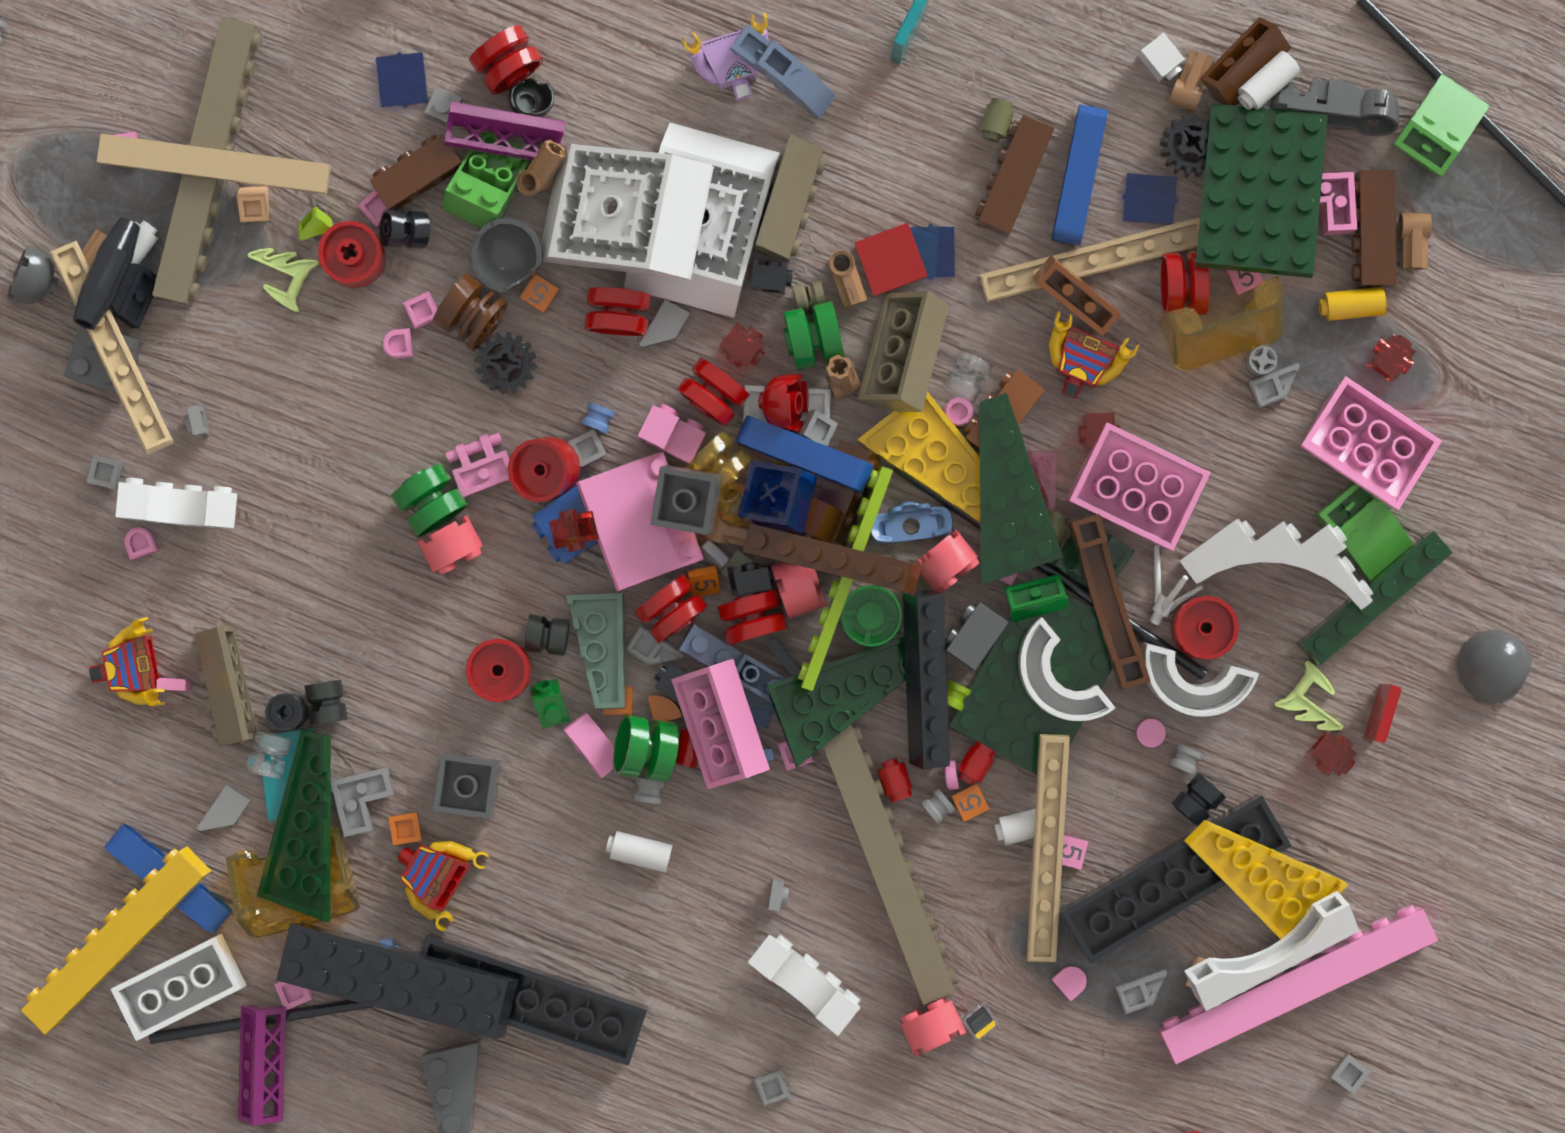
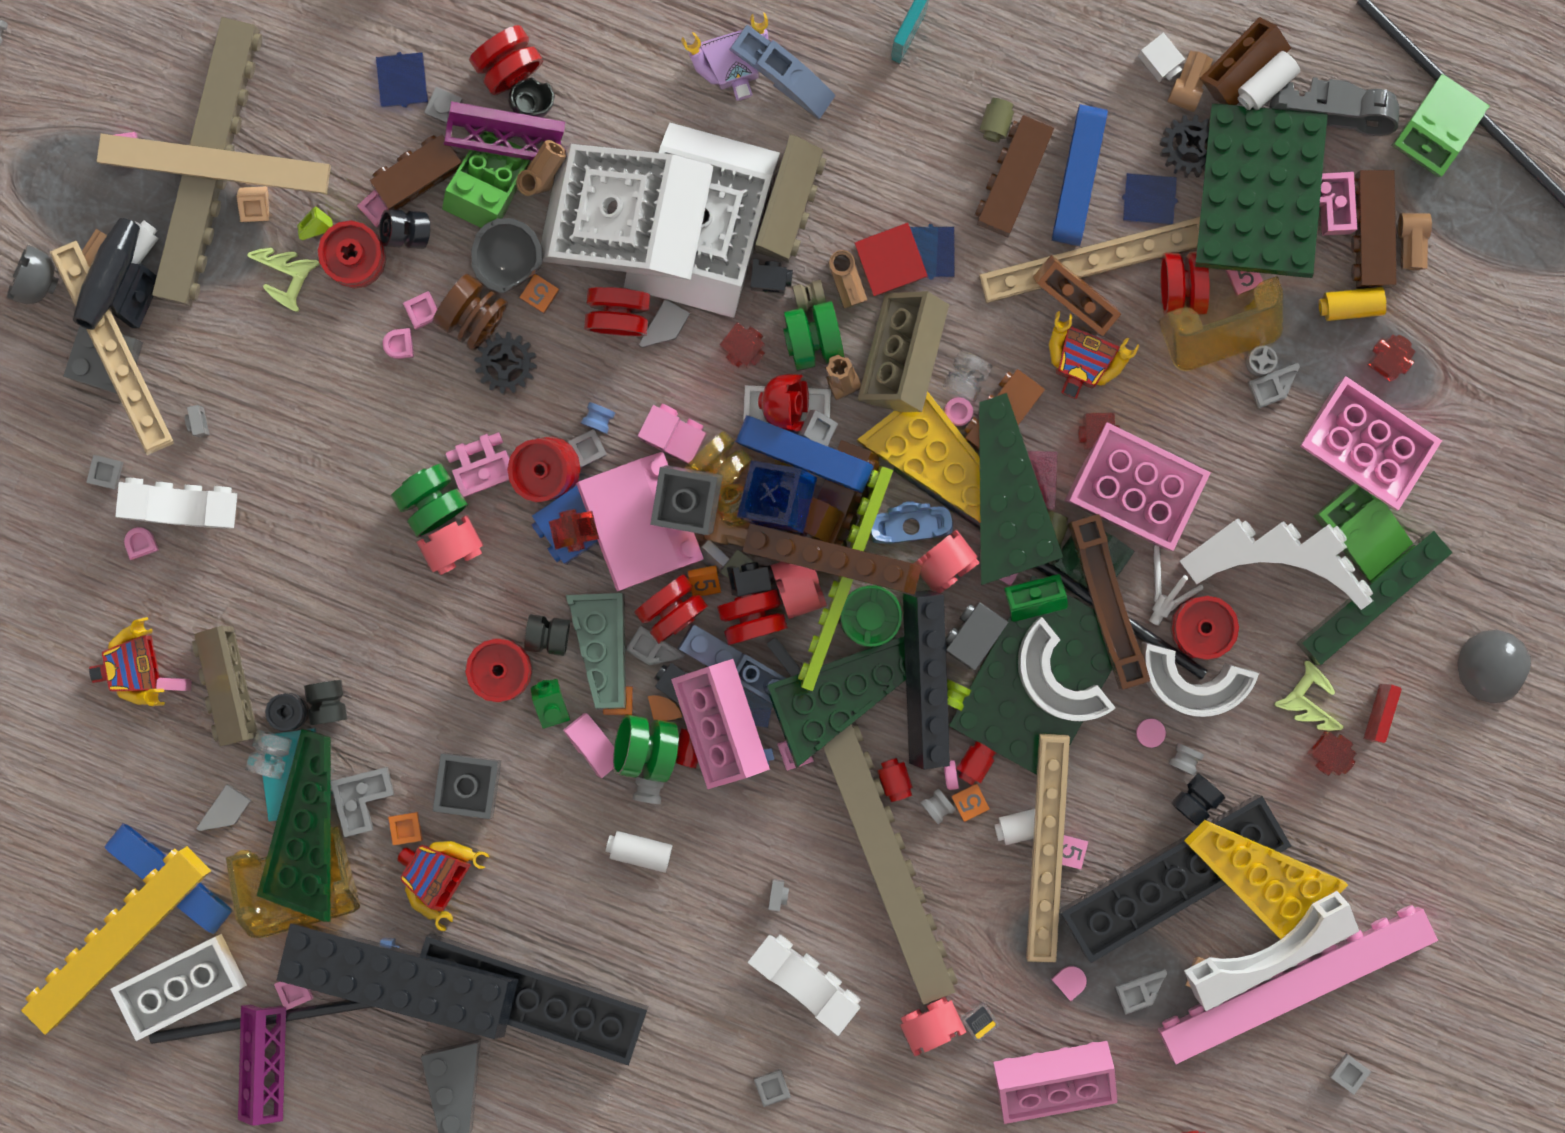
red wheel [676,357,750,427] -> none
none -> bright pink slope [993,1041,1117,1124]

